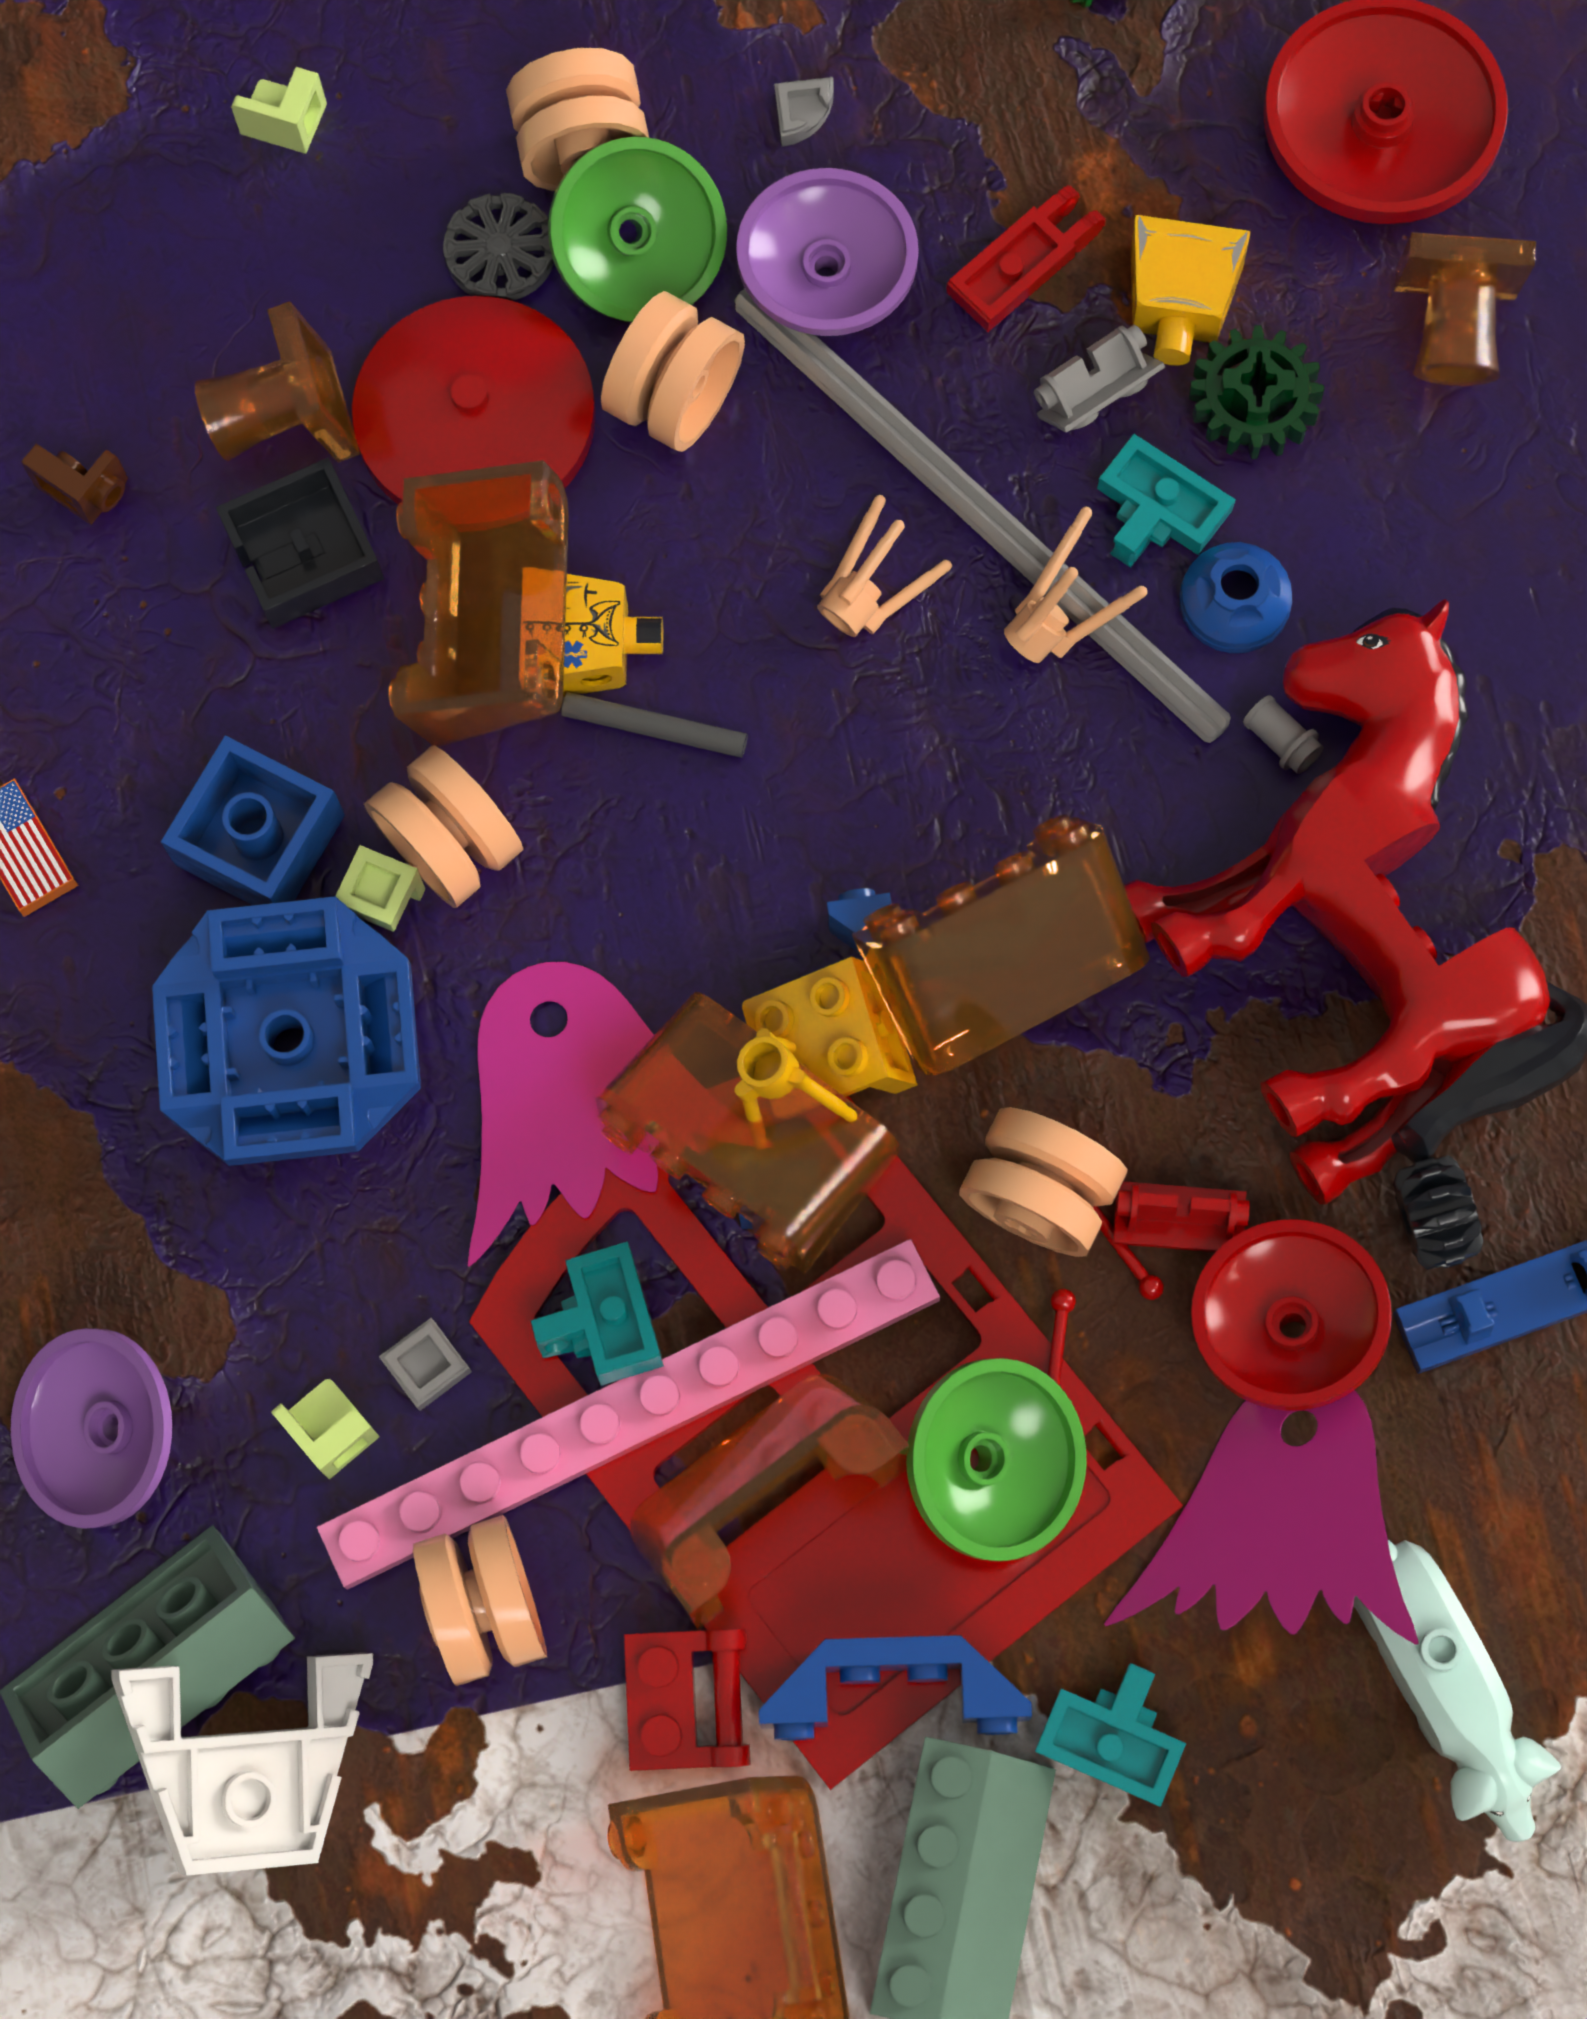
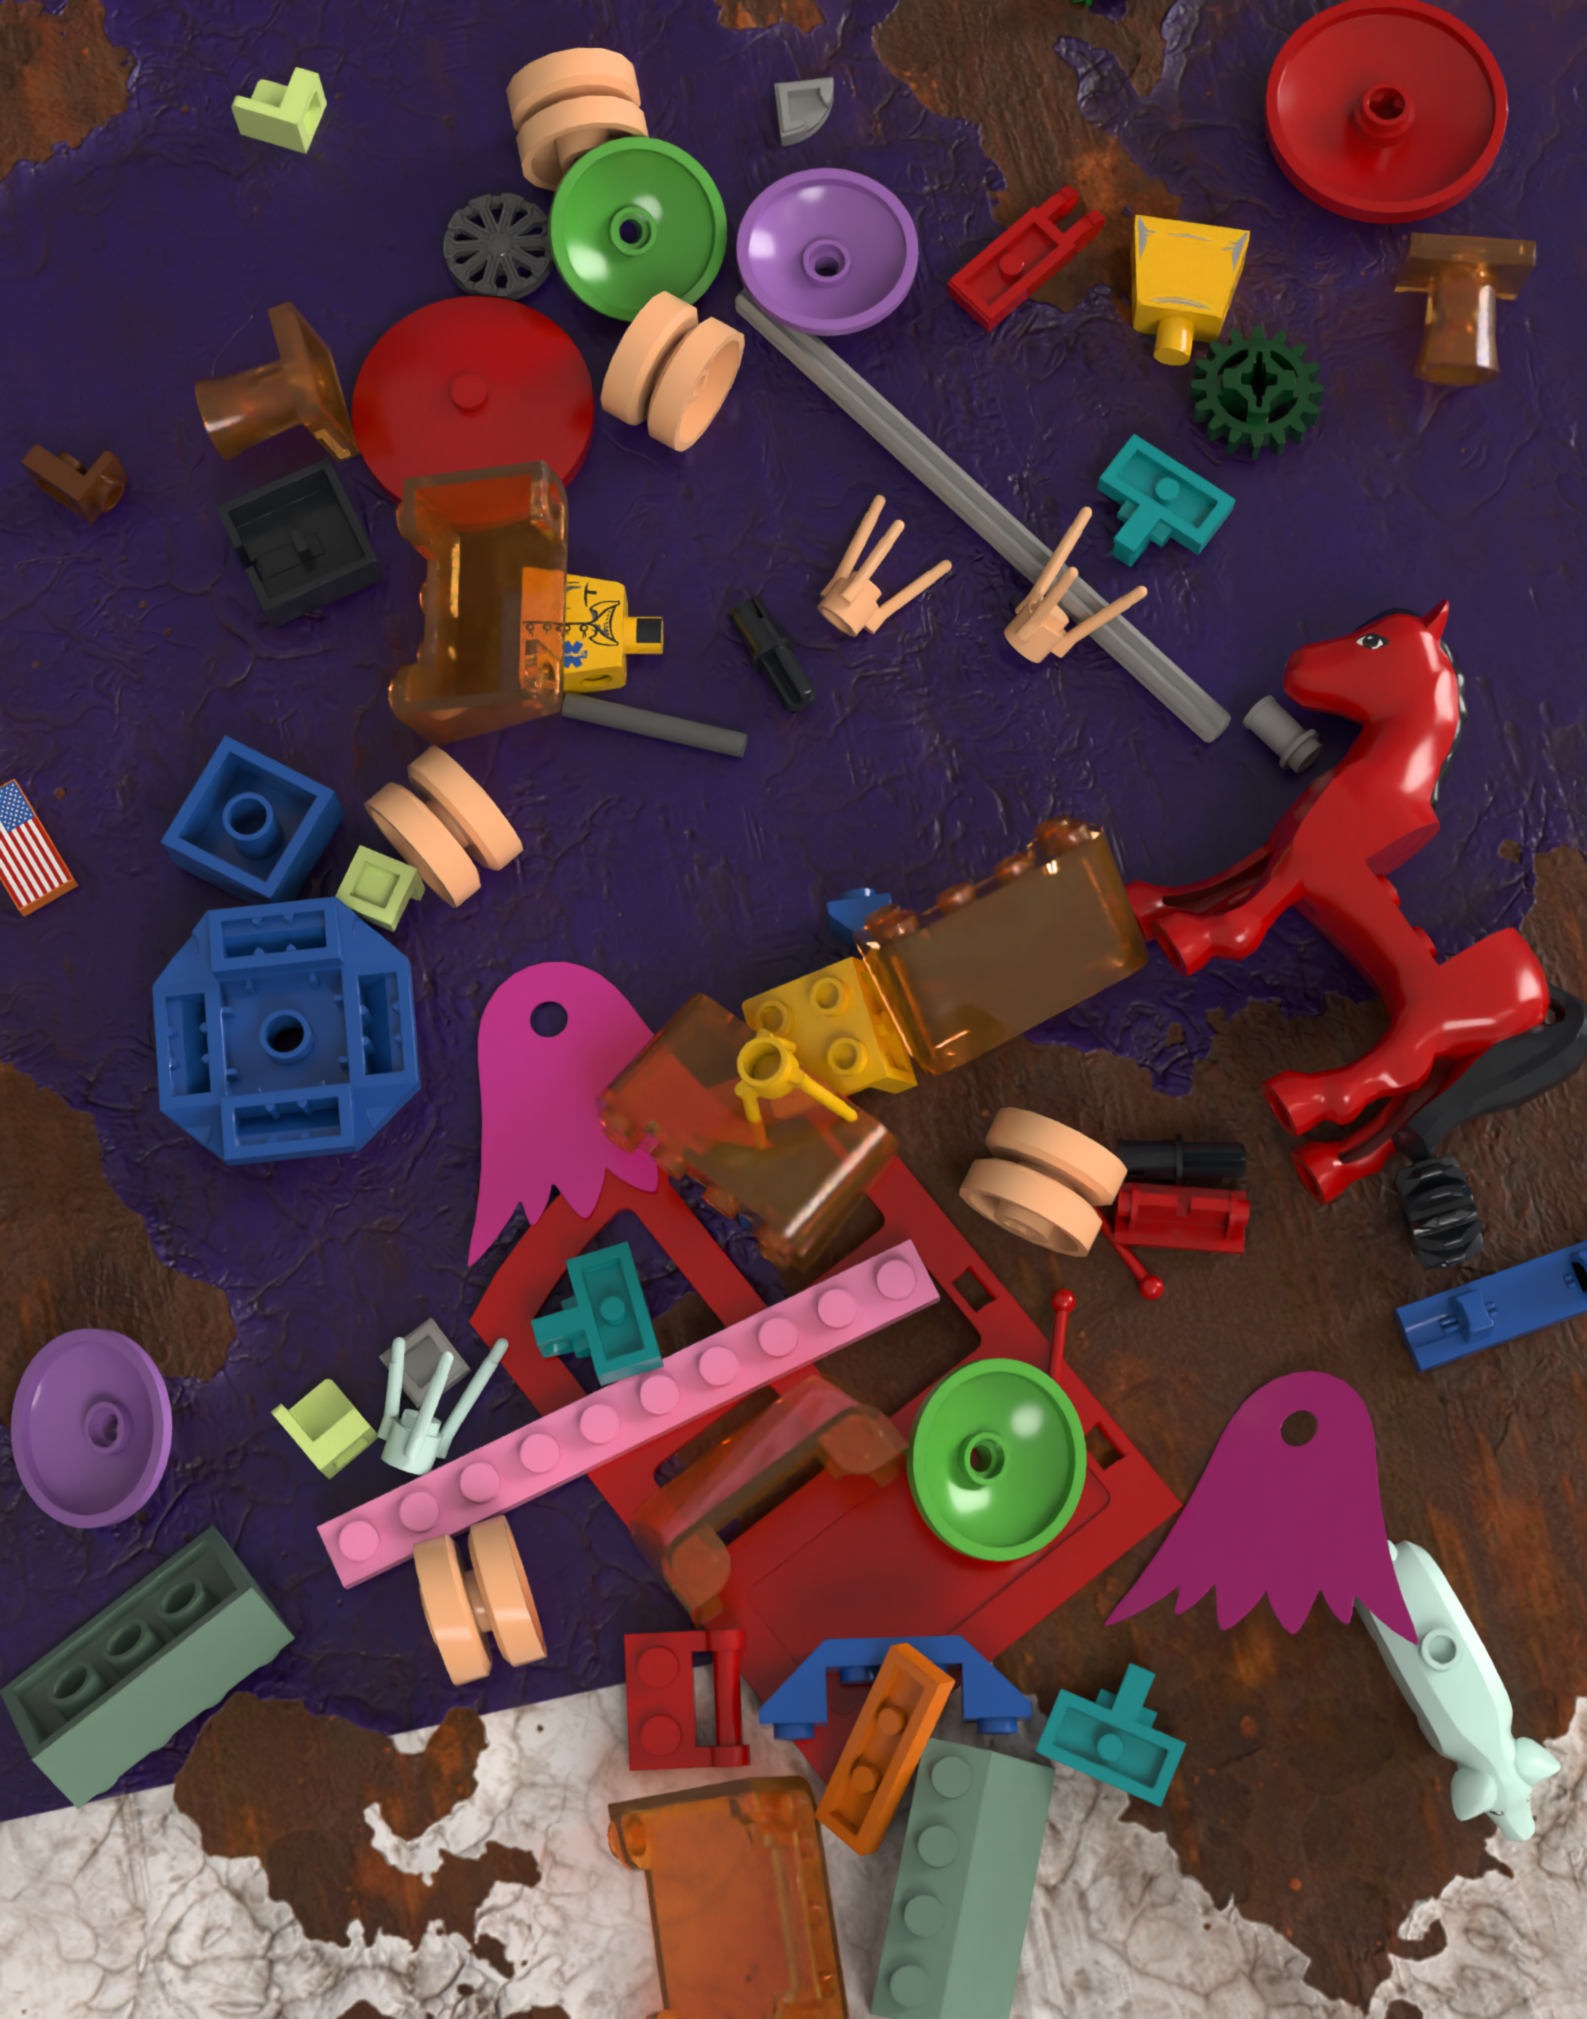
white wing [111,1652,373,1876] -> none
light grey hinge [1034,325,1165,433] -> none
blue piece [1179,542,1292,653] -> none
red dish [1191,1219,1392,1411] -> none
none -> light aqua plant [377,1337,509,1475]
none -> black axle [727,595,816,714]
none -> orange plate [814,1643,955,1856]
none -> black axle [1117,1134,1246,1186]

